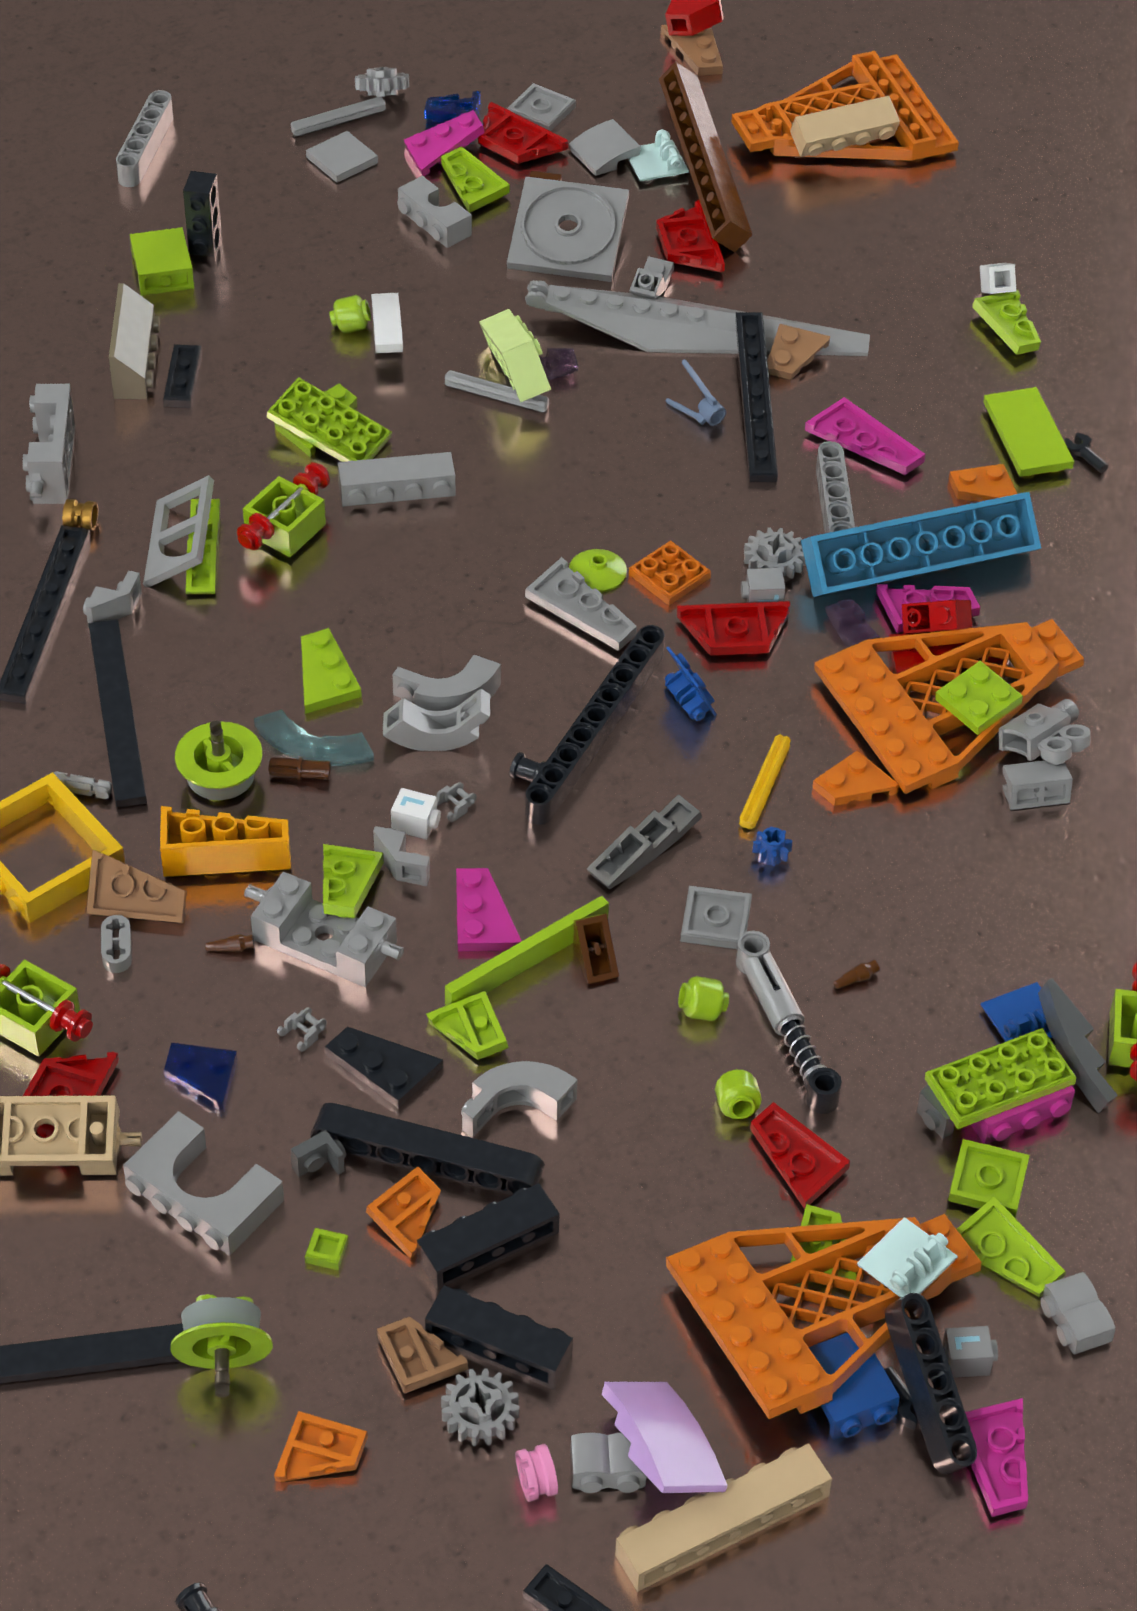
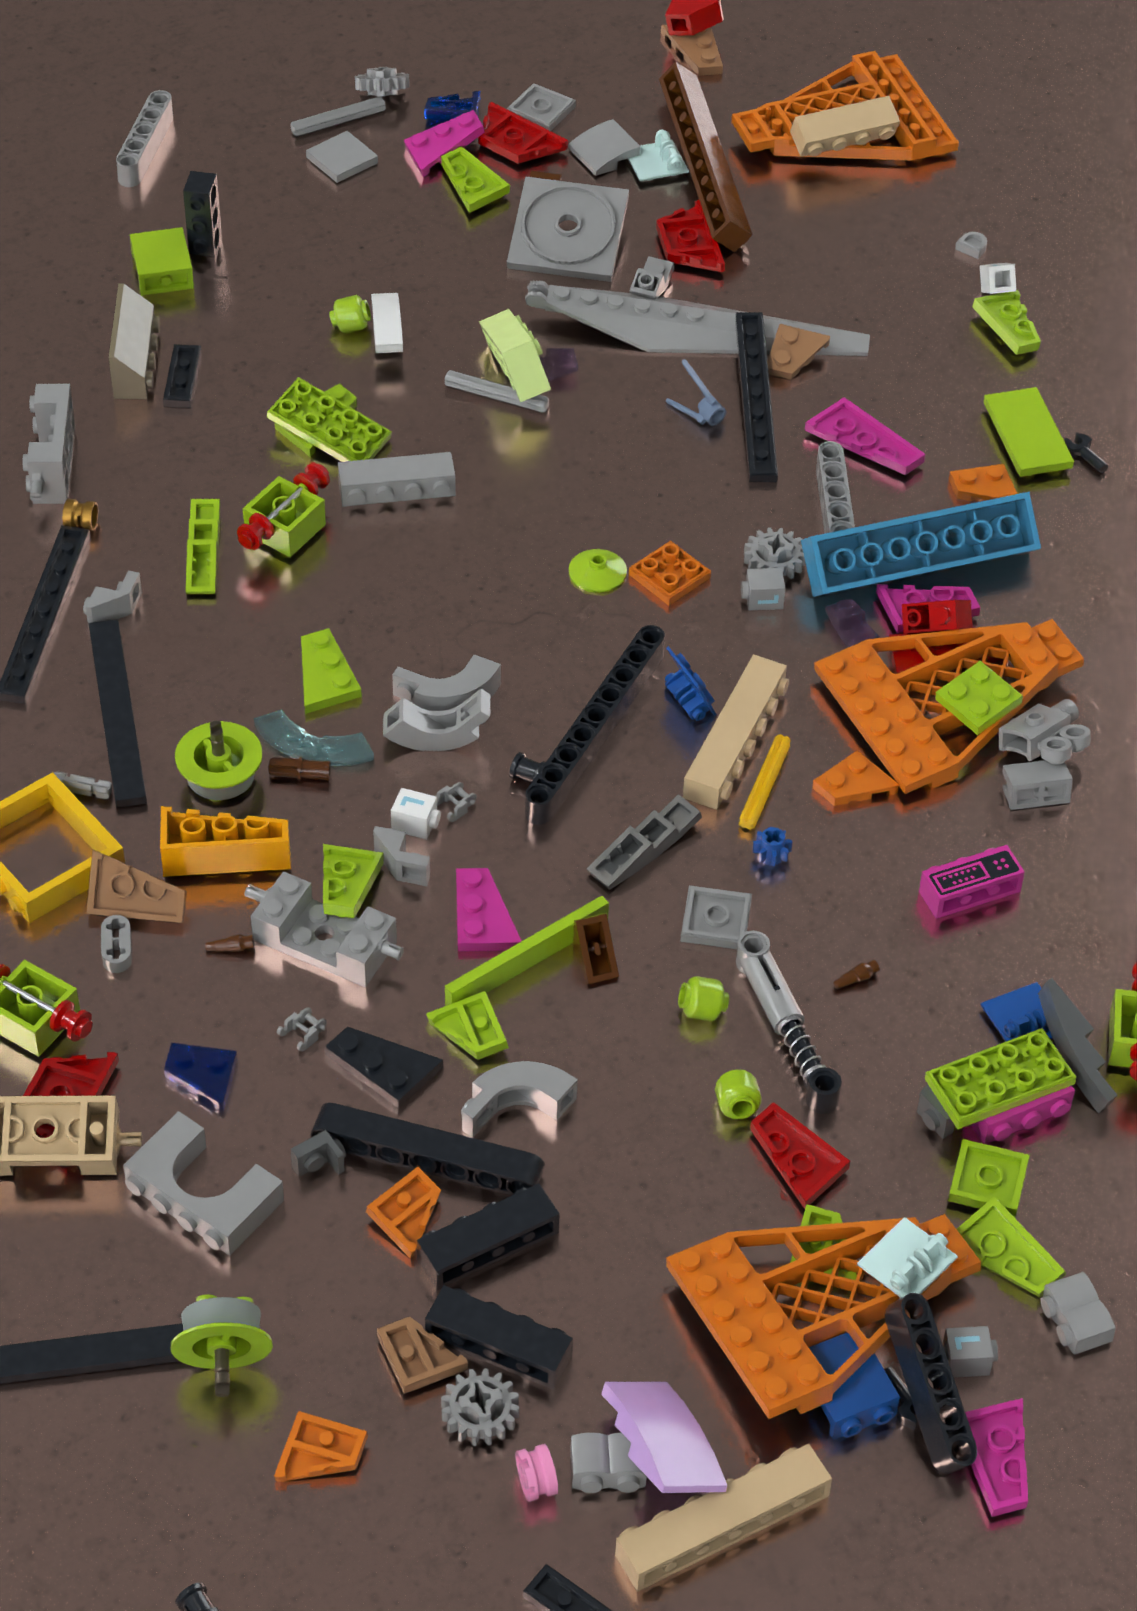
light grey window [143,475,214,587] -> none
lime tile [305,1228,349,1271] -> none
light grey arch [397,176,472,248] -> none
light grey wing [525,557,637,651] -> none
red wing [677,601,790,655] -> none
none -> tan brick [683,654,789,810]
none -> dark pink brick [919,845,1025,919]
none -> light grey tile [955,232,987,259]

